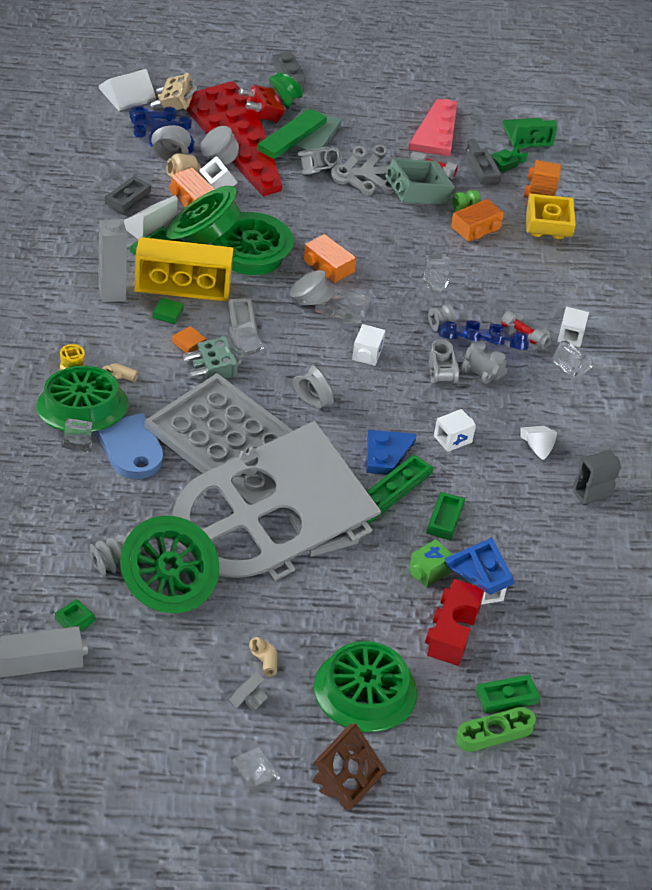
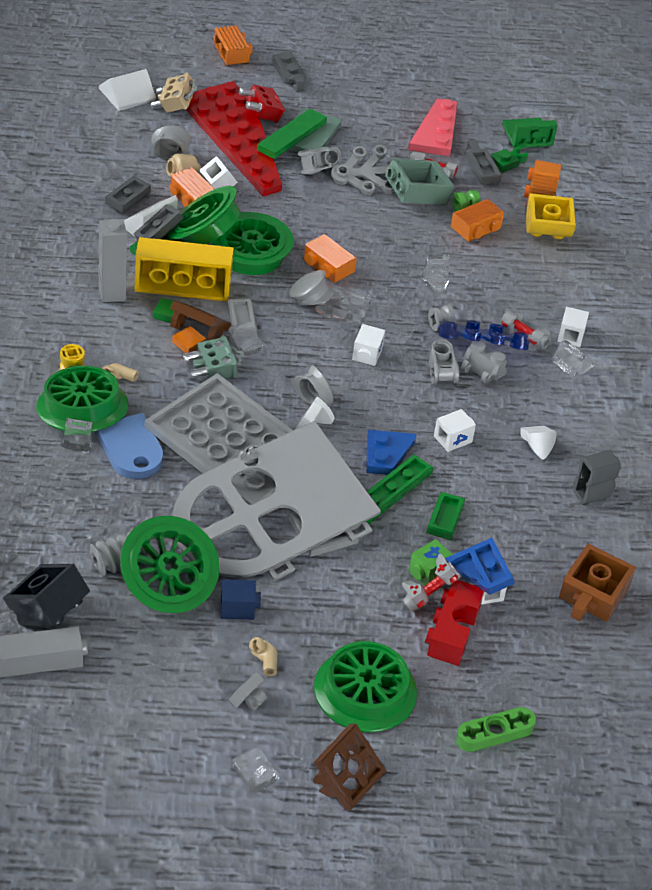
green tile [55,599,95,631] -> none
clear blue plant [129,106,195,153] -> none
light grey piece [200,126,239,165] -> none
green piece [268,72,303,108] -> none
green plate [475,674,540,714] -> none
none -> black brick [3,564,90,627]
none -> dark grey plate [133,204,183,240]
none -> reddish brown piece [170,300,231,341]
none -> orange brick [214,25,253,65]
none -> dark blue brick [221,579,261,620]
none -> white tile [295,397,335,430]
none -> light grey piece [402,554,461,612]
none -> dark orange hinge [559,543,636,622]

